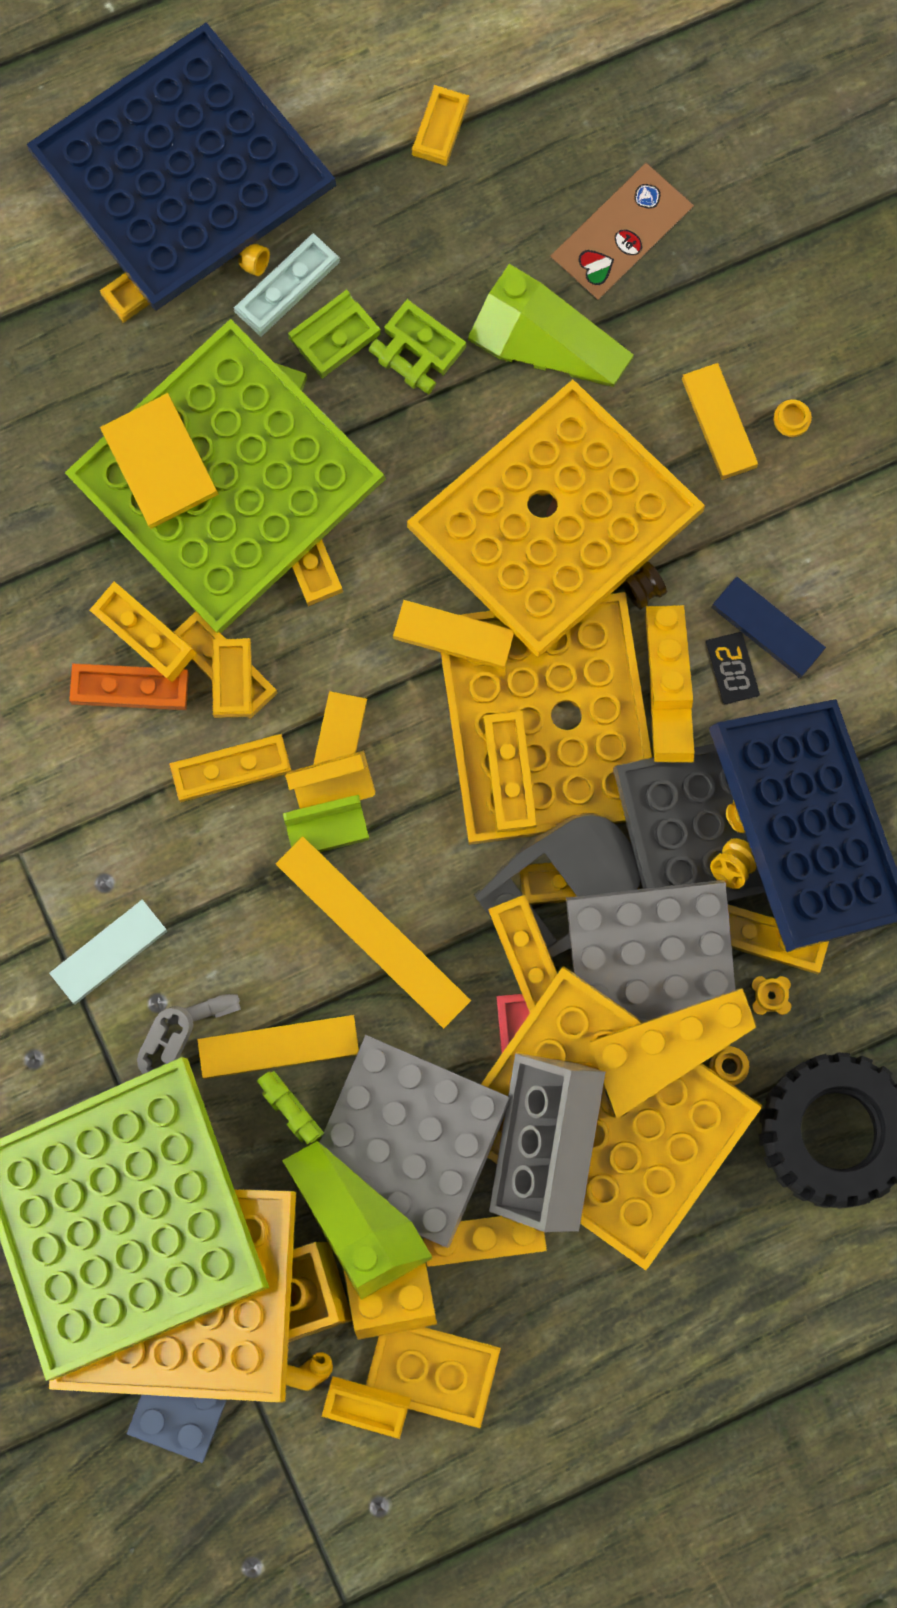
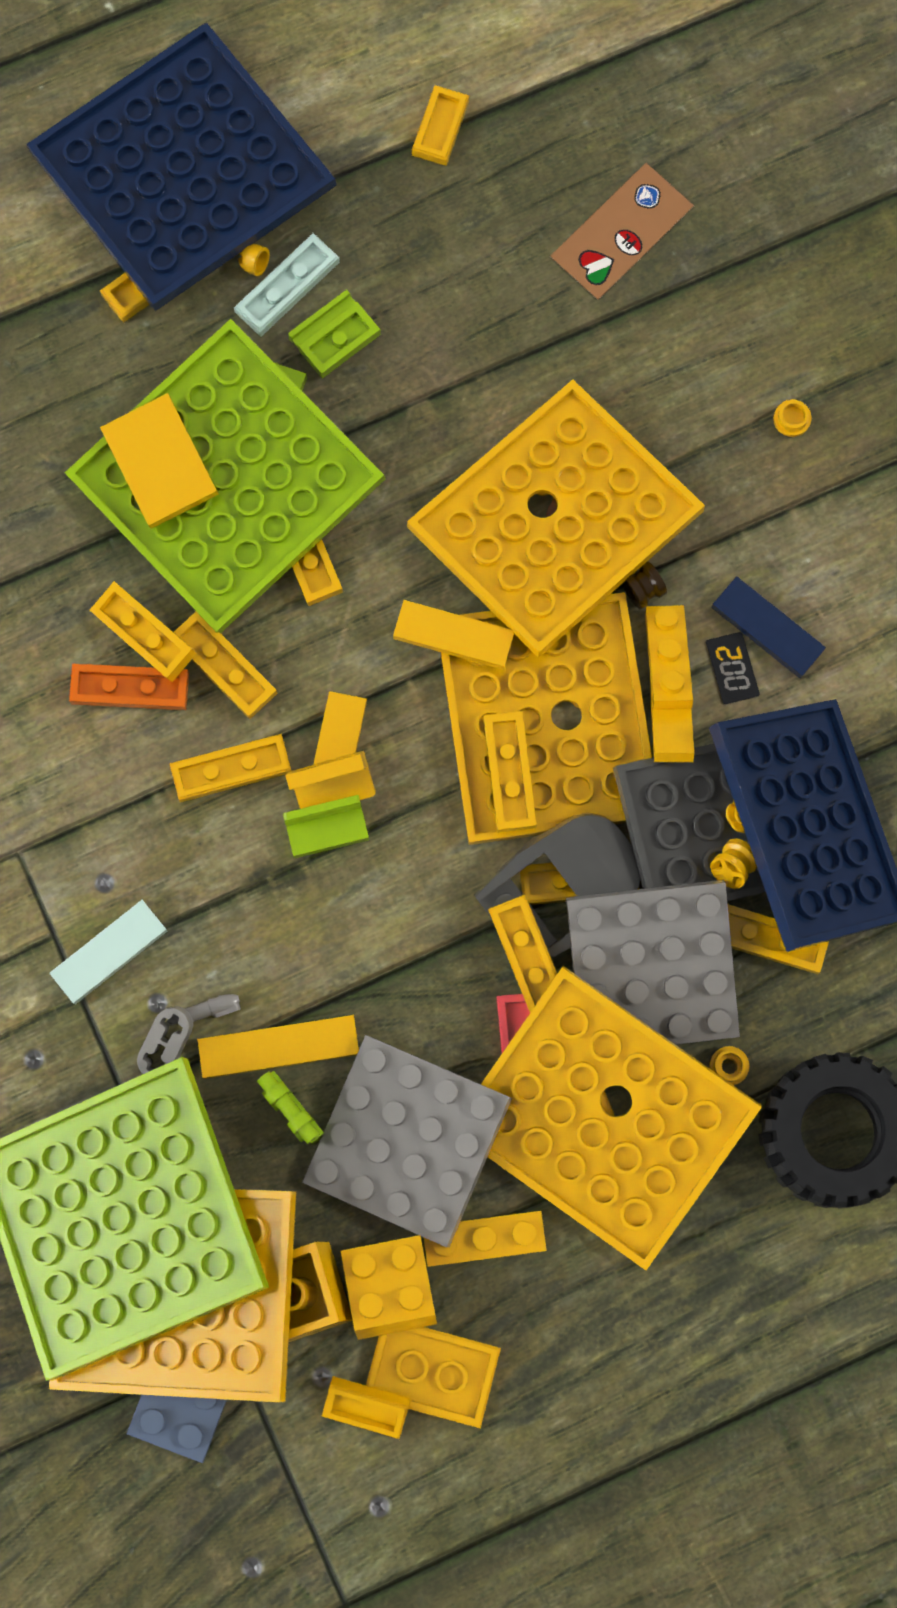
yellow tile [212,638,253,718] -> none
yellow tile [276,836,471,1029] -> none
lime wedge [282,1141,432,1300] -> none
yellow arm [286,1352,333,1391] -> none
lime plate [368,299,466,395] -> none
lime wedge [468,263,634,387] -> none
light grey slope [489,1053,605,1232] -> none
yellow wing [589,988,756,1119] -> none
yellow tile [682,363,758,480] -> none
yellow plate [752,976,791,1015] -> none

